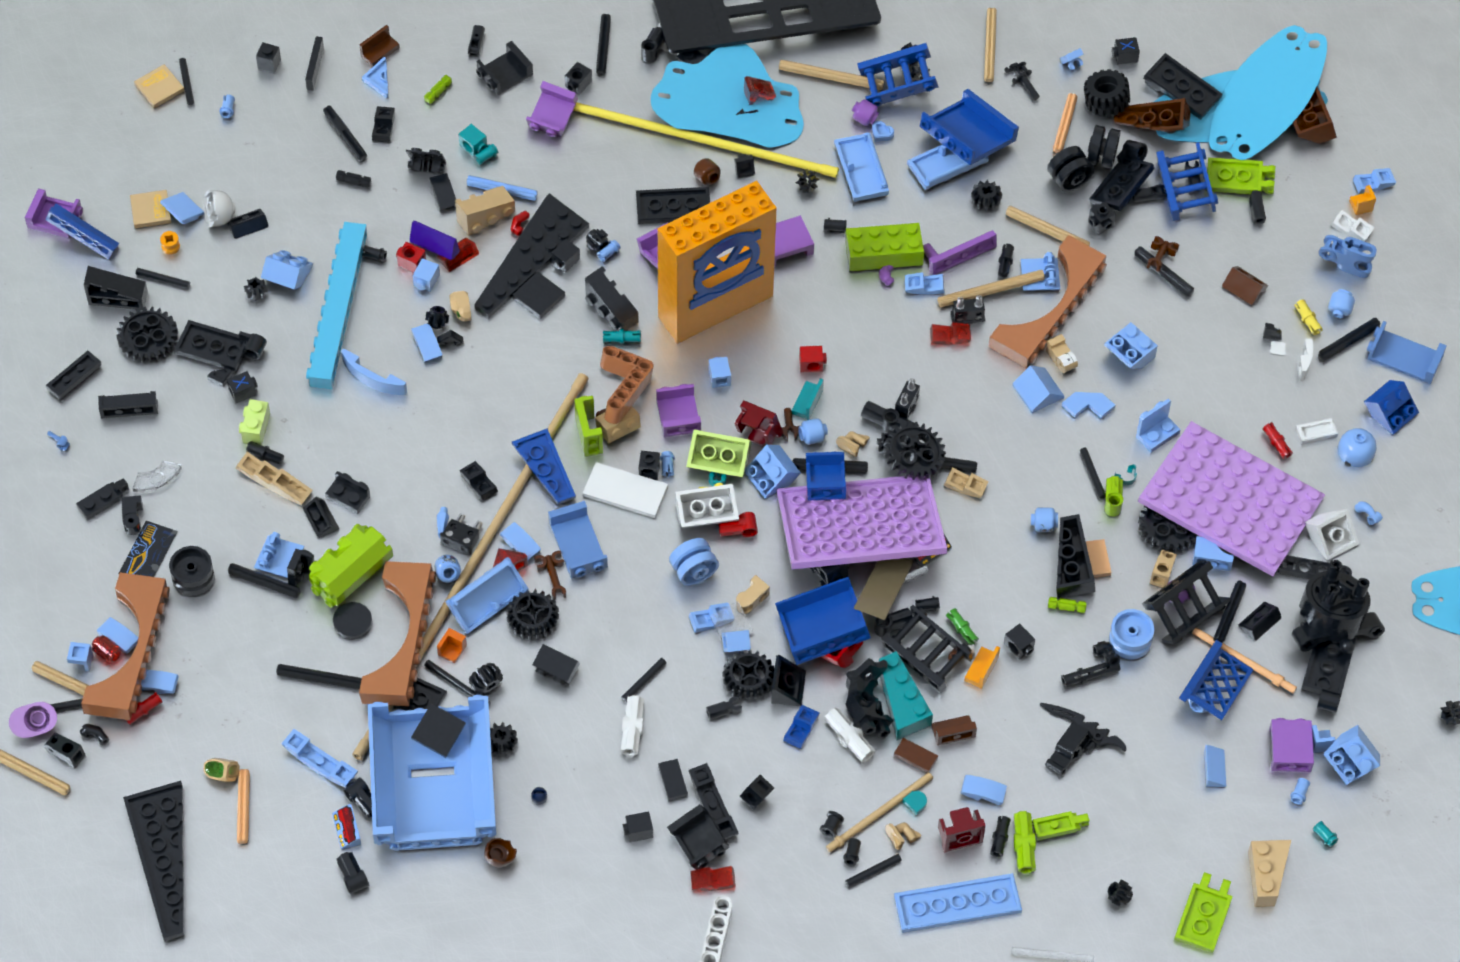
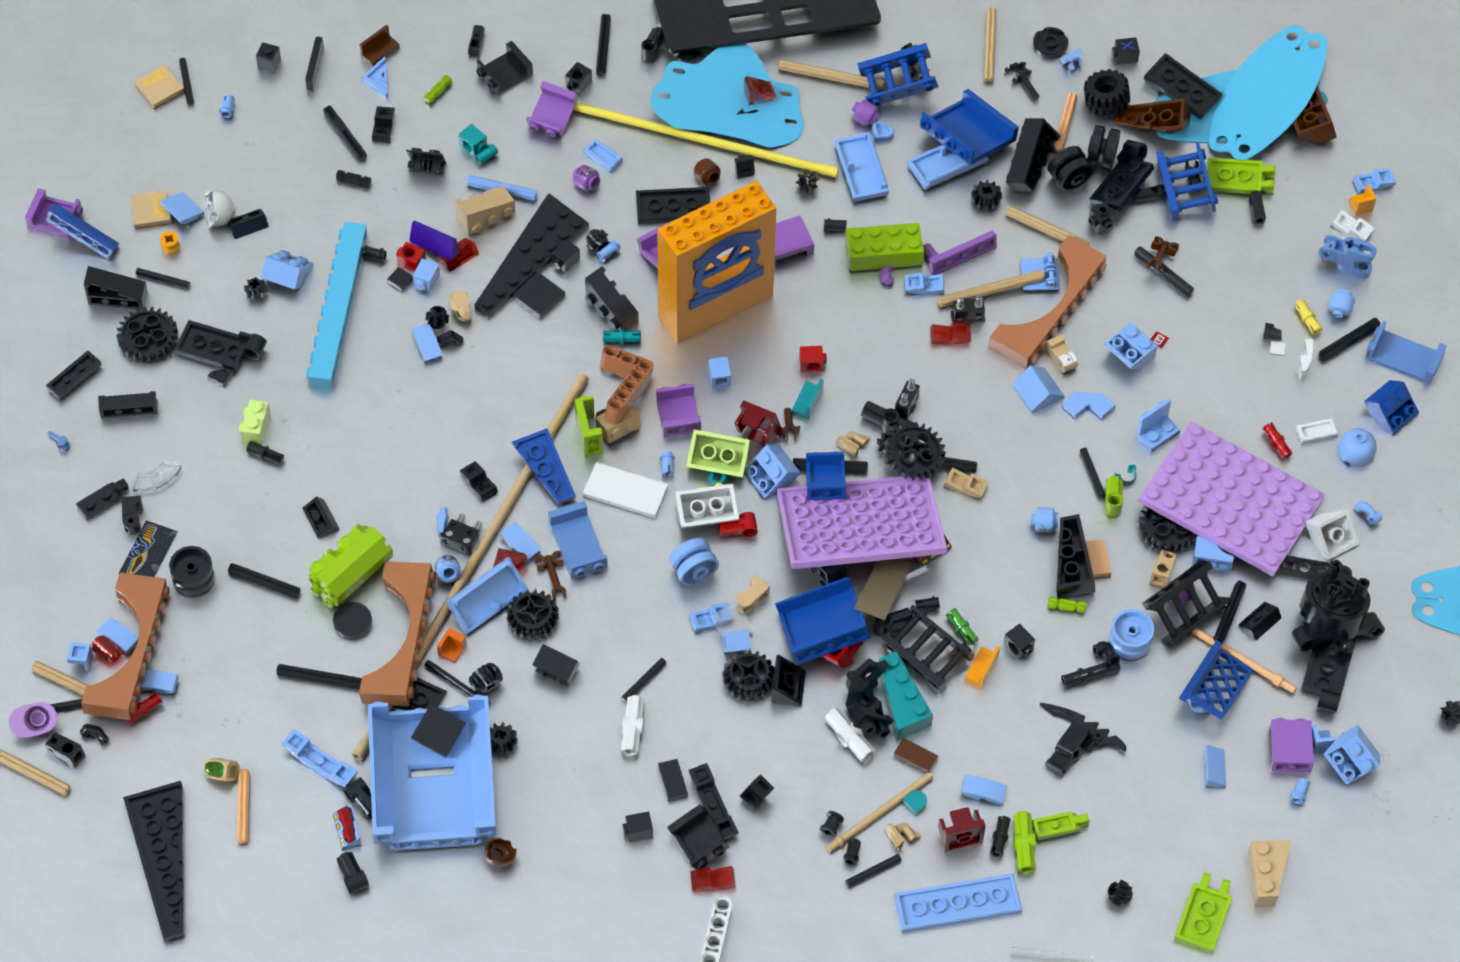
black brick [226,371,258,403] -> none
tan slope [236,452,313,506] -> none
light blue hinge [254,532,304,578] -> none
black bracket [287,549,314,586] -> none
black bracket [325,471,370,514] -> none
light blue slope [341,348,407,395] -> none
black slope [429,173,456,211] -> none
red arm [510,211,530,236] -> none
dark blue hinge [531,787,547,805] -> none
black brick [638,450,660,480] -> none
black bar [706,696,742,720] -> none
blue slope [783,705,820,749] -> none
light blue head [798,419,828,445] -> none
reddish brown panel [932,715,977,746] -> none
black axle [998,244,1014,278] -> none
reddish brown panel [1222,266,1269,305] -> none
teal pin [1313,821,1338,847] -> none
none -> black tile [387,267,413,291]
none -> medium lavender head [573,165,600,192]
none -> light blue tile [583,139,623,173]
none -> black wedge [1006,118,1061,192]
none -> black tile [1033,27,1068,59]
none -> red sticker [1151,331,1169,348]

